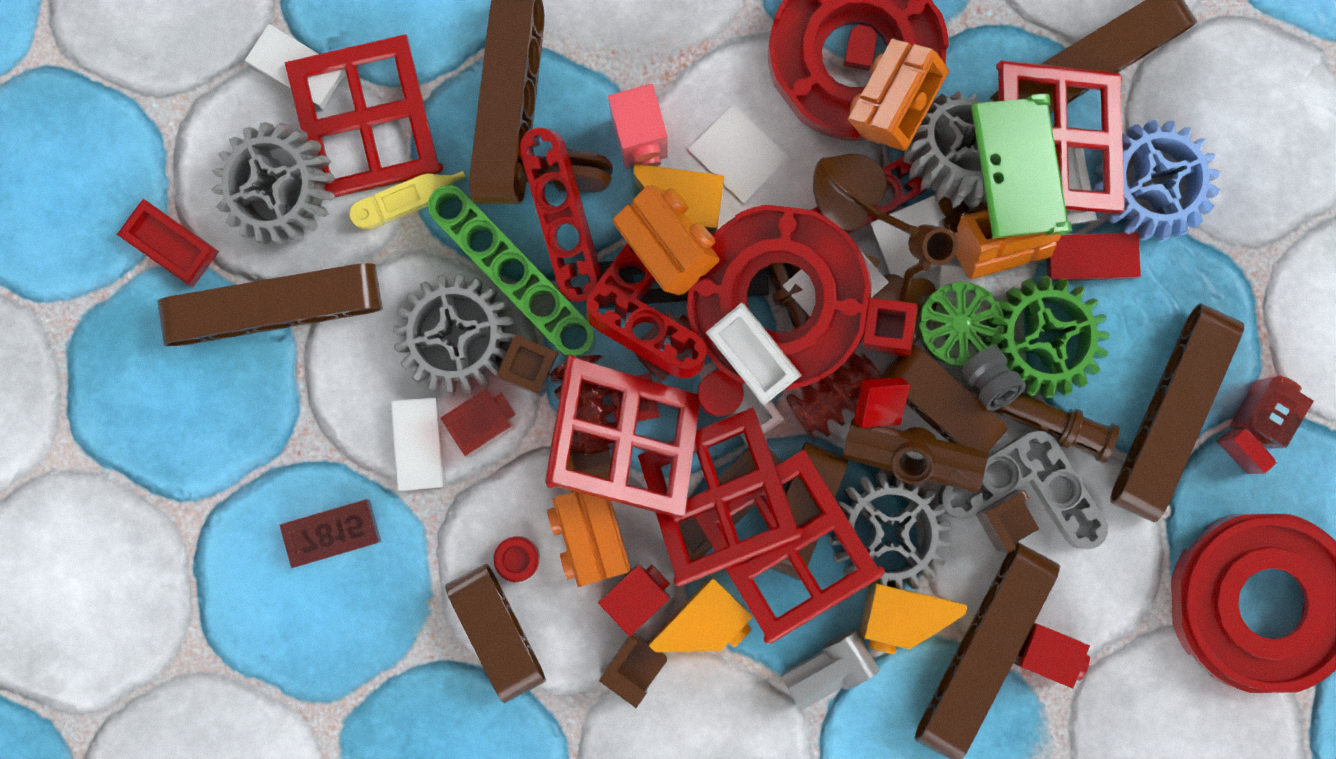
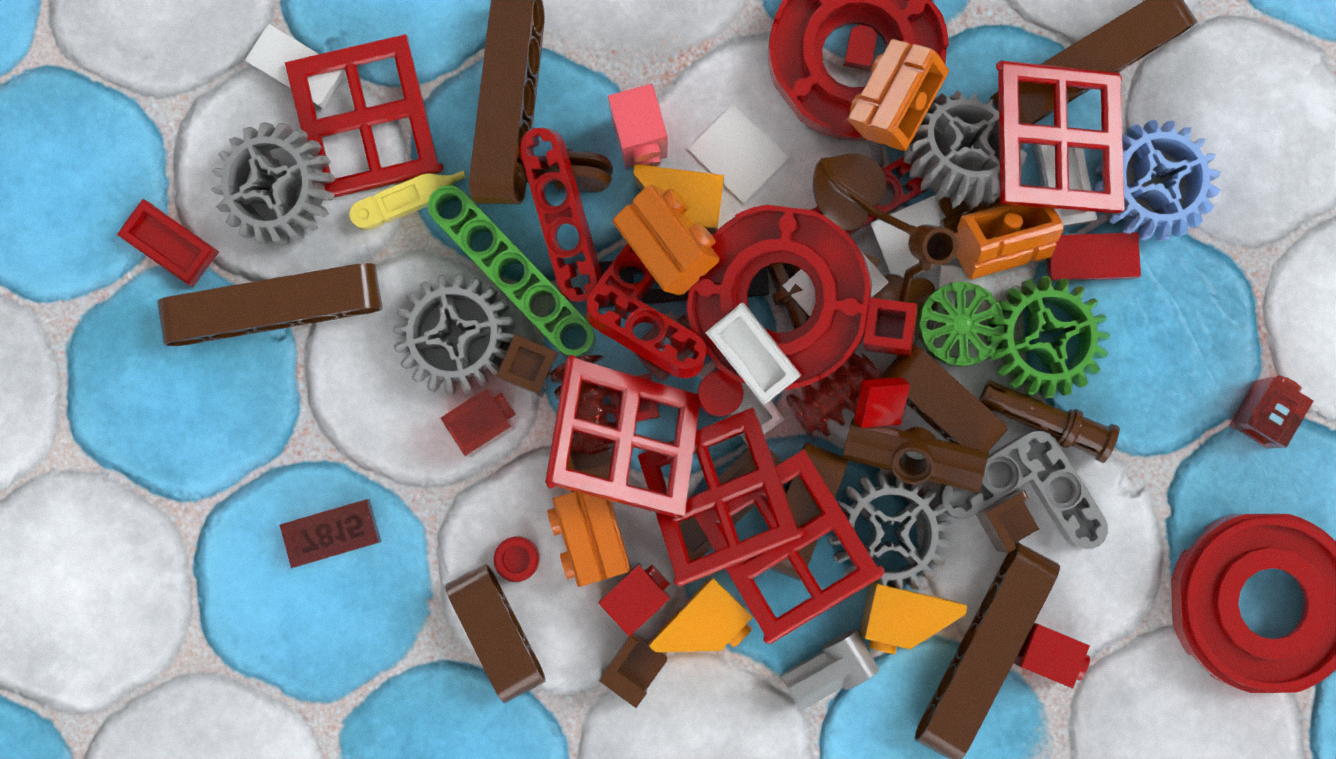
white tile [391,397,445,491] -> none
dark grey wheel [961,346,1026,411] -> none
door [971,94,1072,238] -> none
reddish brown beam [1110,303,1244,523] -> none
red tile [1217,429,1277,474] -> none

